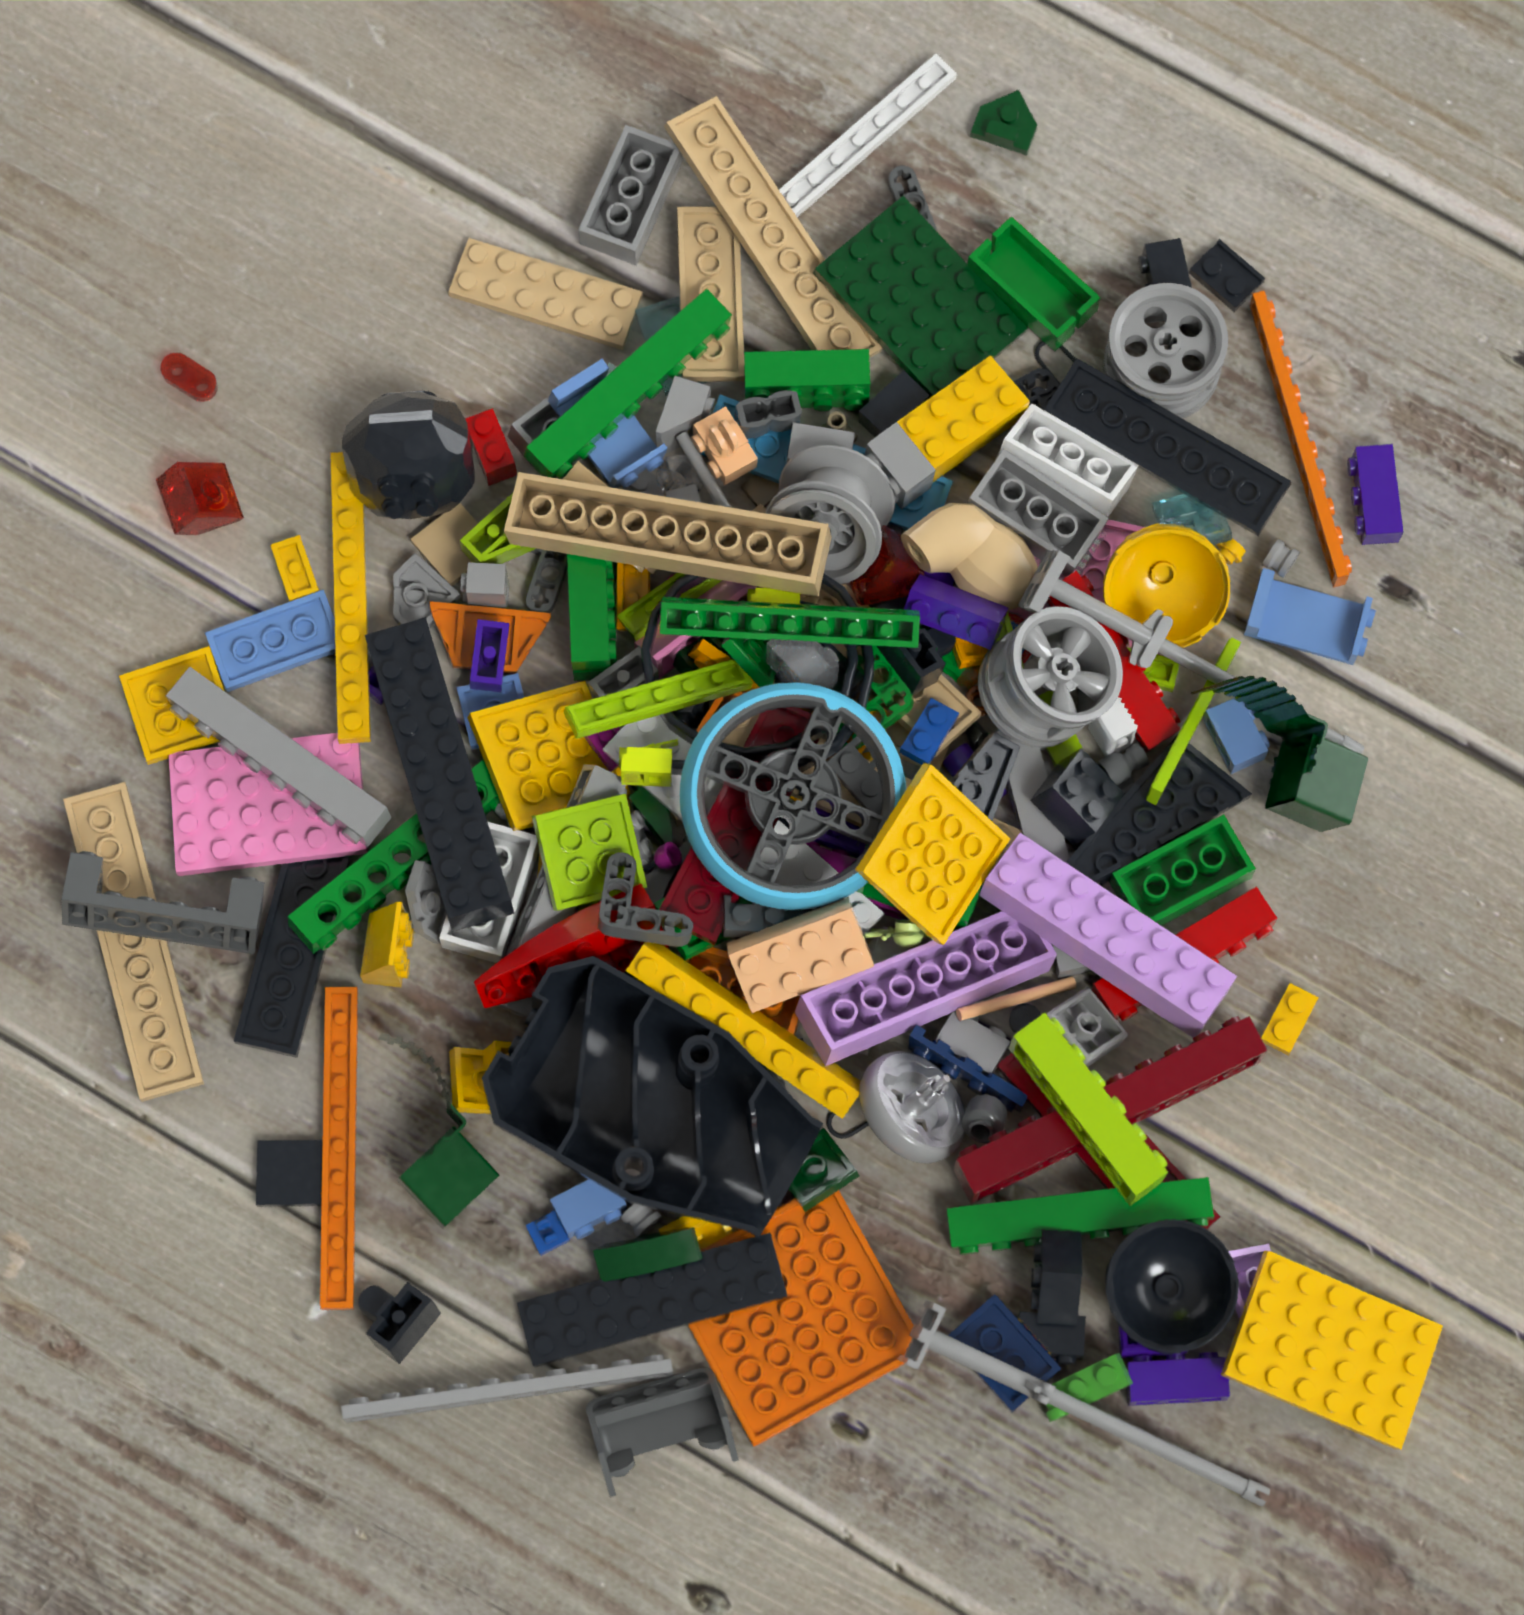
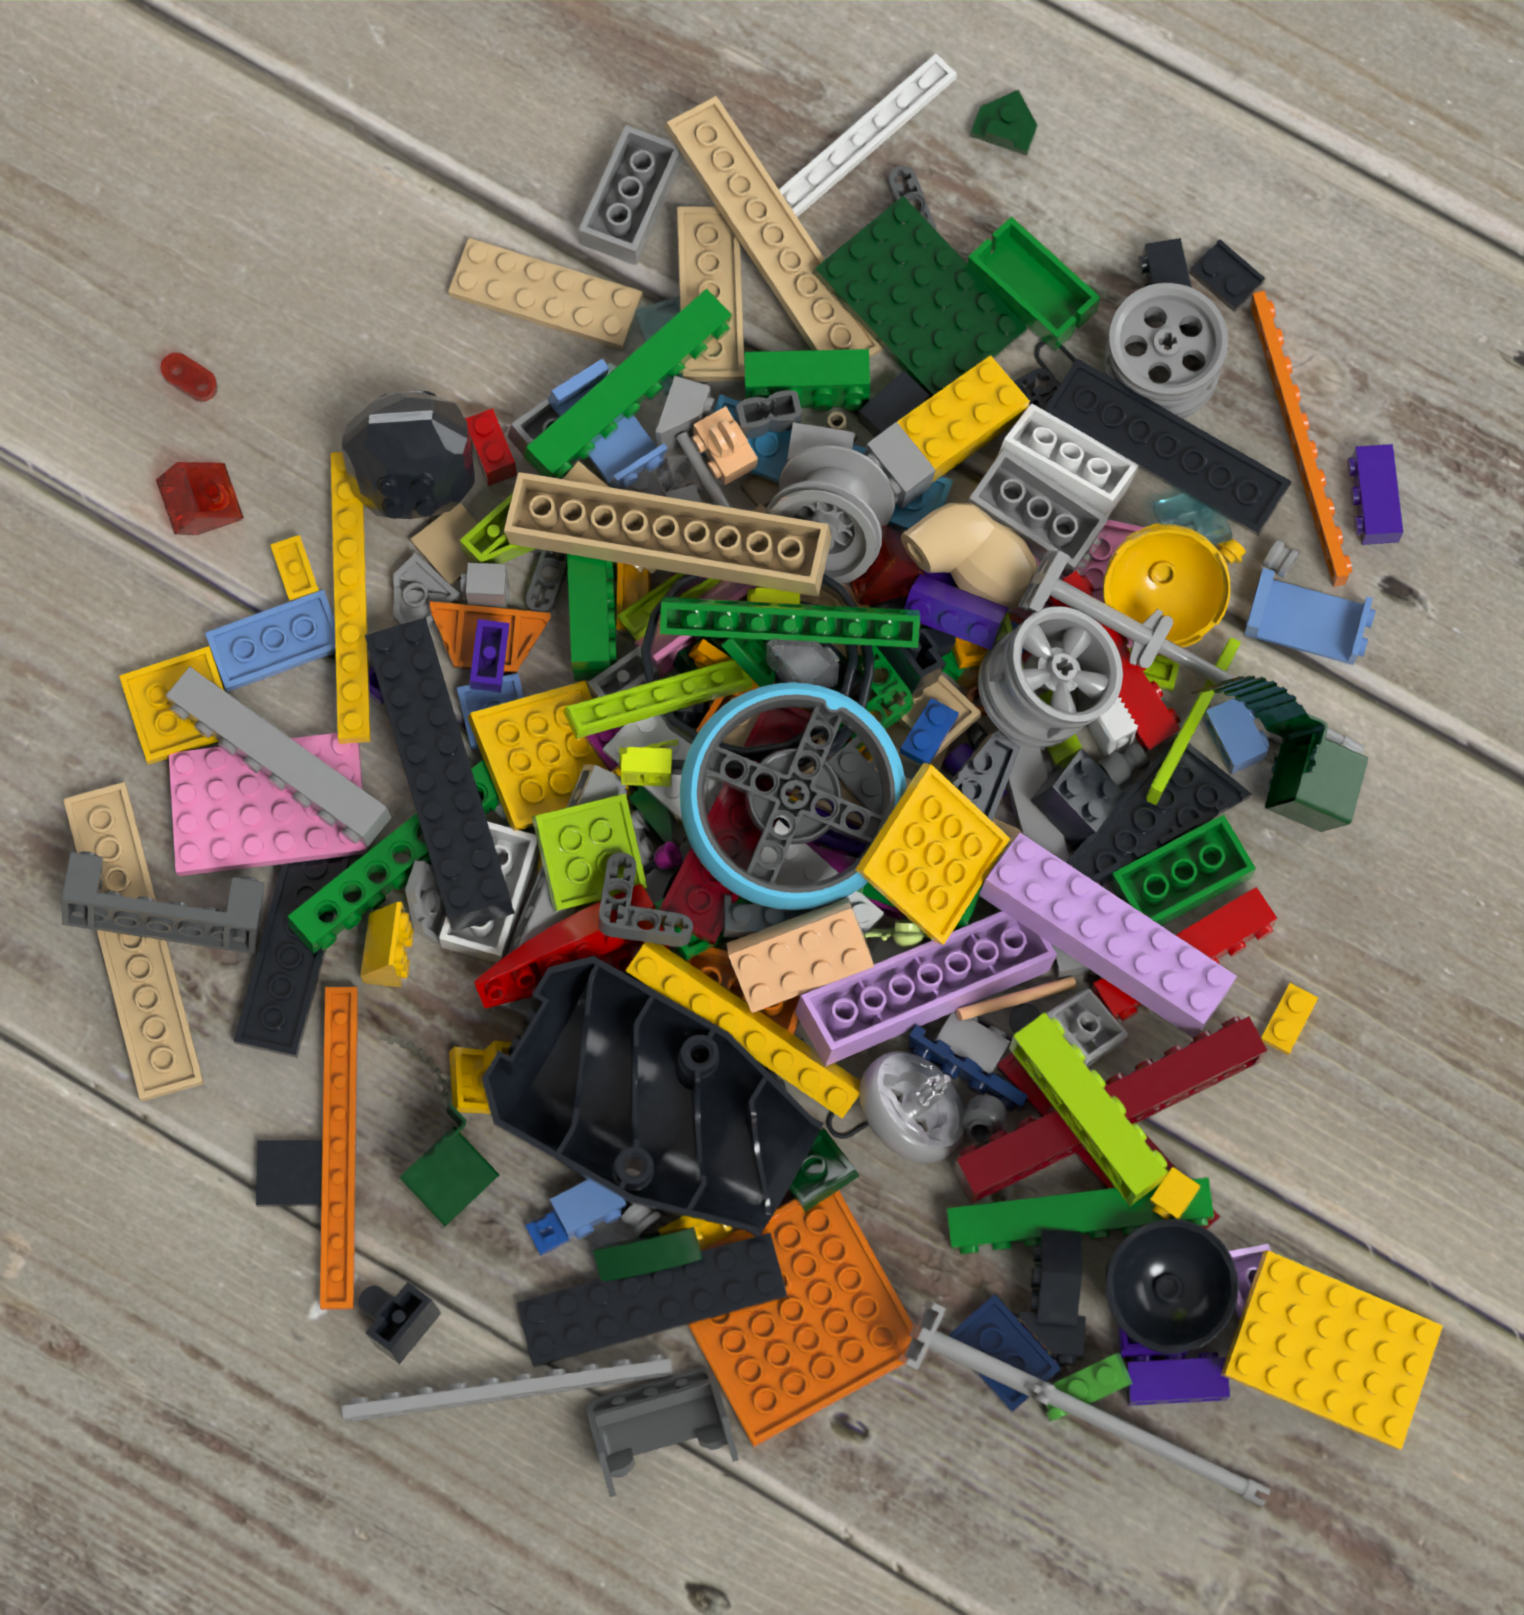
none -> yellow brick [1150,1167,1200,1220]

